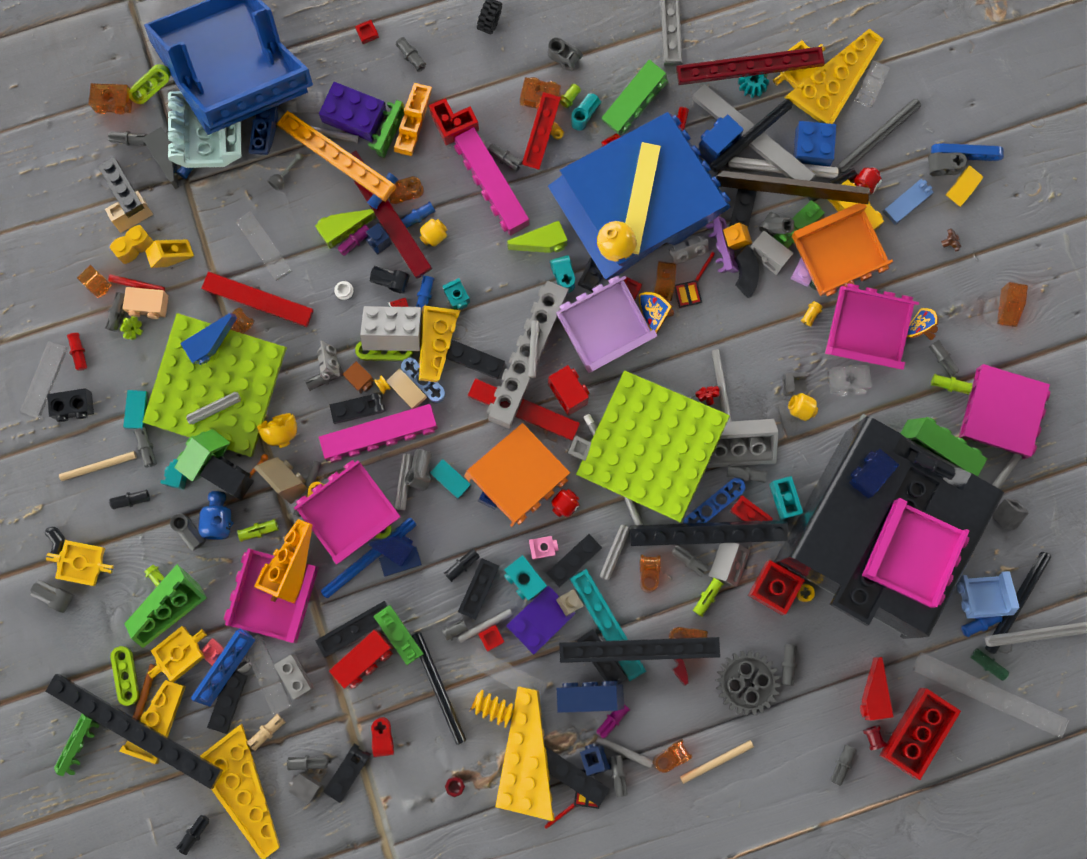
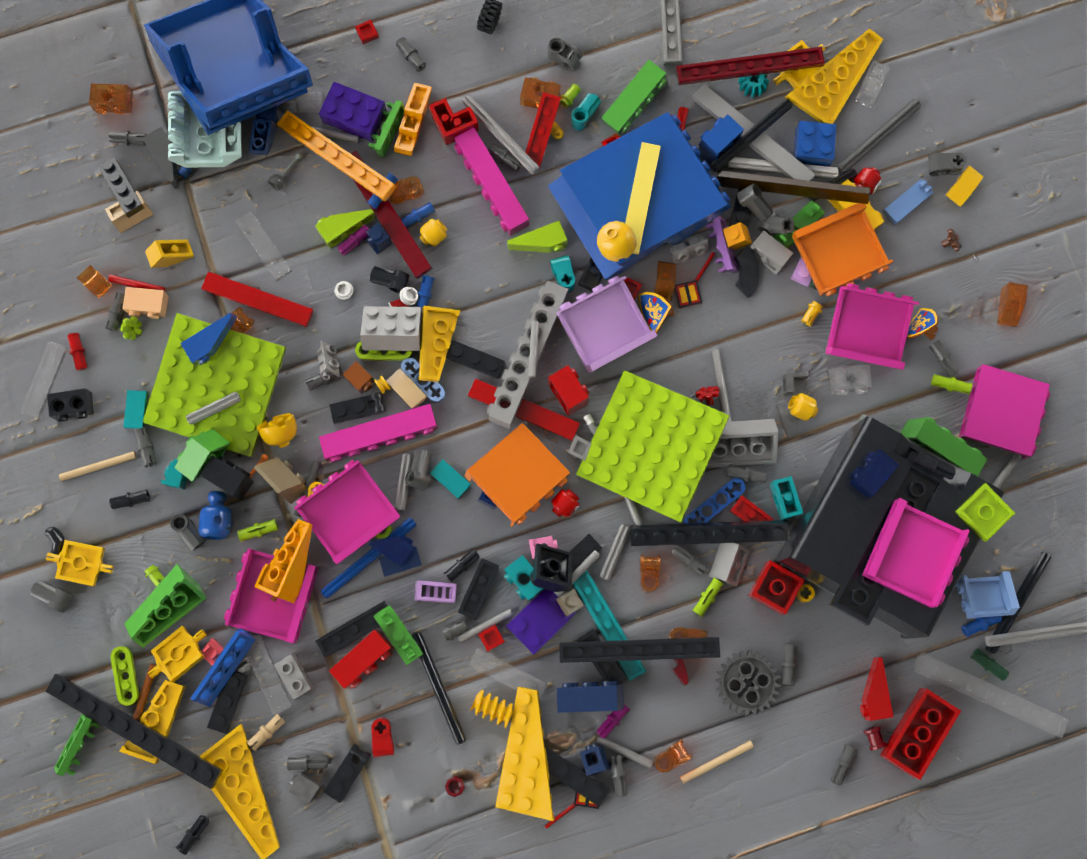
yellow brick [109,225,154,264] -> none
lime plate [128,64,171,104] -> none
teal brick [442,278,470,310] -> none
blue beam [931,143,1004,161] -> none
flat silver panel [992,499,1029,530] -> none
none -> white plate [400,287,418,306]
none -> lavender slope [414,580,457,603]
none -> light grey axle [462,95,539,174]
none -> black slope [530,543,572,592]
none -> light grey bar [554,550,600,597]
none -> dark grey piece [737,184,773,221]
none -> lime tile [955,483,1016,542]

